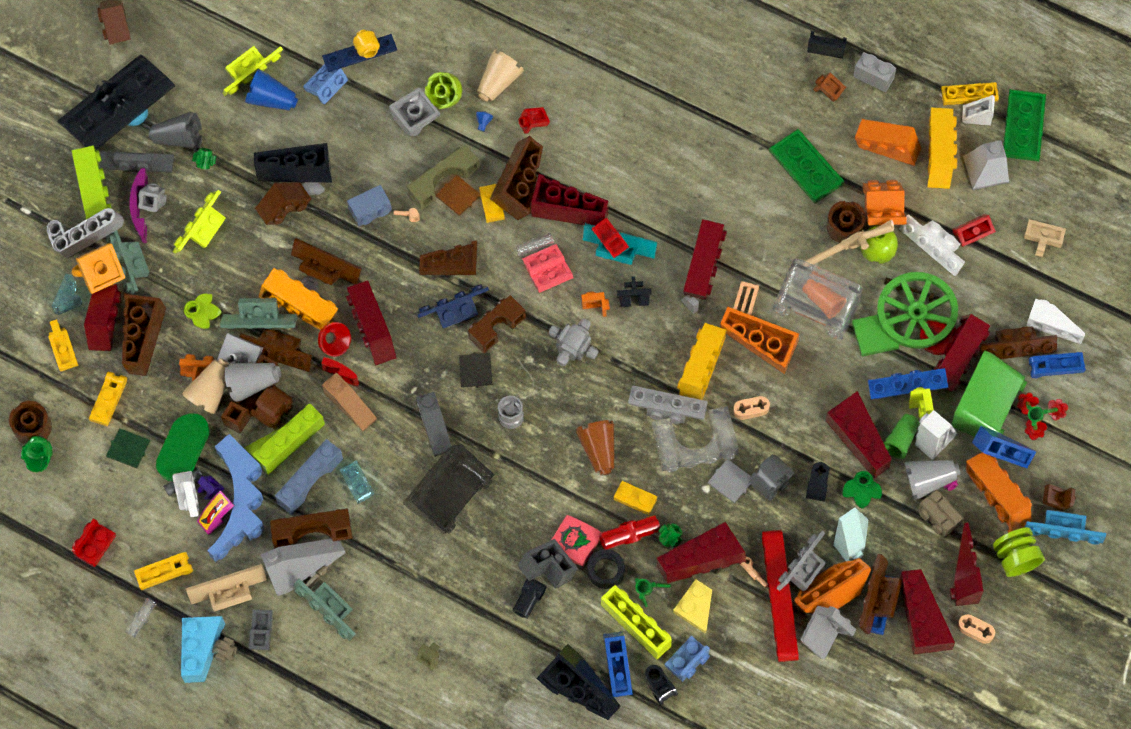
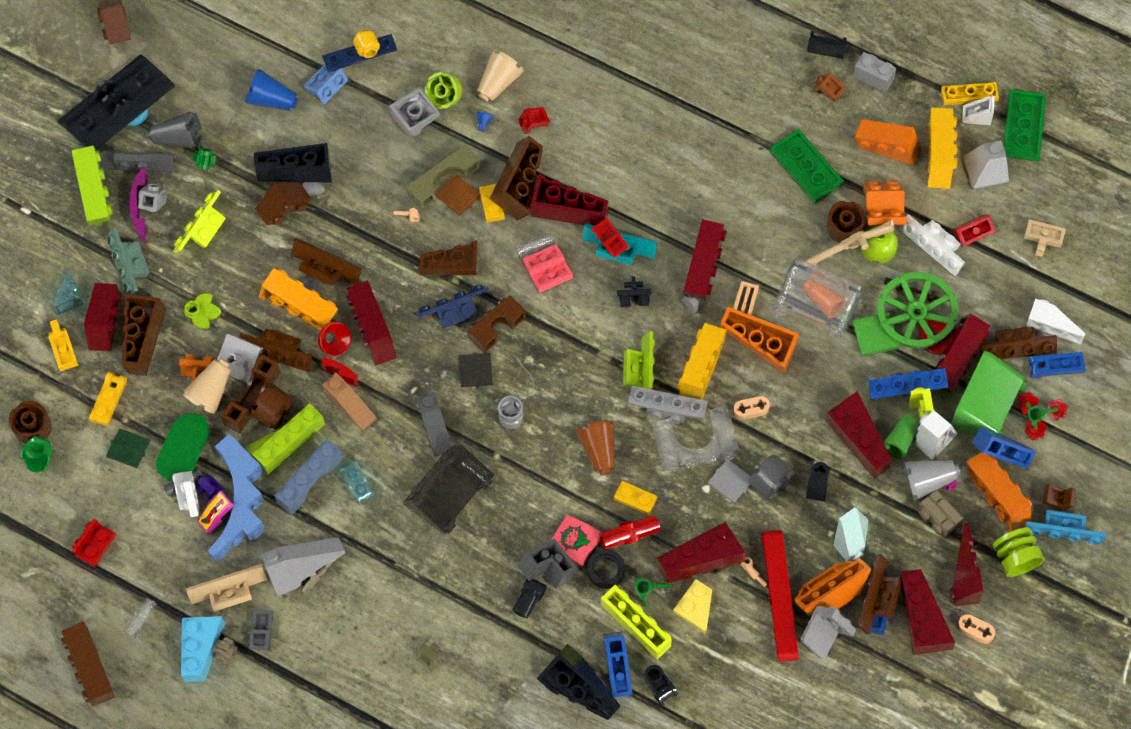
light grey beam [46,208,124,257] -> none
light orange tile [71,243,125,294] -> none
yellow plate [134,552,193,590] -> none
sand green bracket [220,298,298,329] -> none
neon yellow bracket [222,46,283,97] -> none
light grey cone [225,363,281,402] -> none
reddish brown arch [270,508,353,549] -> none
sand green bracket [293,578,356,641] -> none
sand blue brick [347,185,392,227] -> none
light grey piece [549,319,599,366] -> none
orange bracket [581,292,610,317] -> none
green gear [658,523,683,547] -> none
medium blue bracket [665,636,710,682] -> none
light grey bracket [776,530,826,592] -> none
green plate [842,471,882,509] -> none
none -> reddish brown brick [61,621,115,707]
none -> lime bracket [623,331,655,409]

